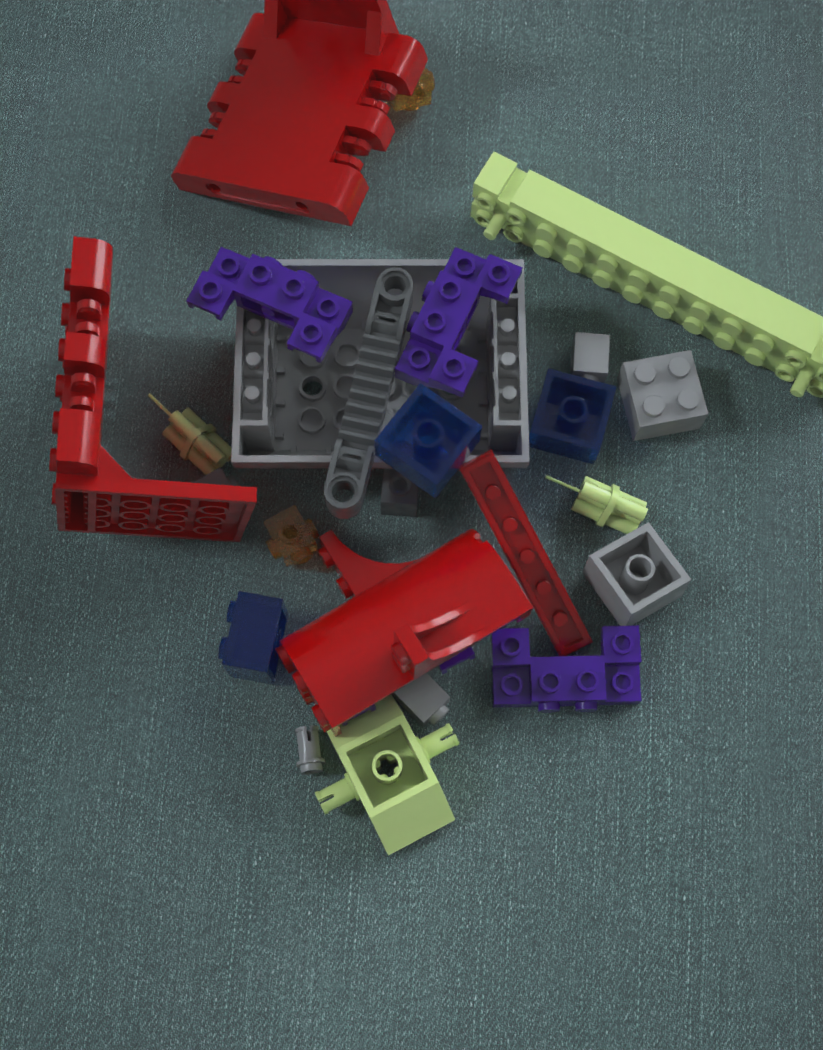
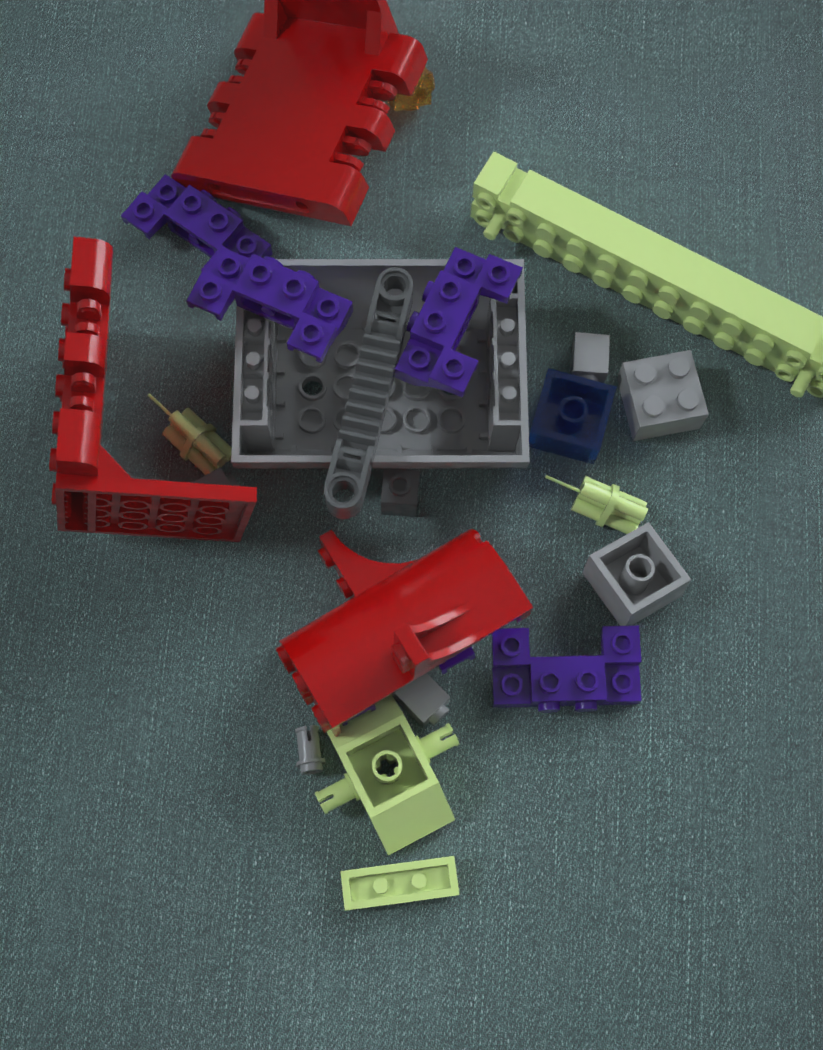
clear blue brick [218,591,289,685] -> none
clear orange brick [263,505,320,567] -> none
clear blue brick [374,383,482,498] -> none
red tile [459,449,593,656] -> none
none -> dark purple bracket [121,174,273,272]
none -> yellowish green plate [340,856,460,911]

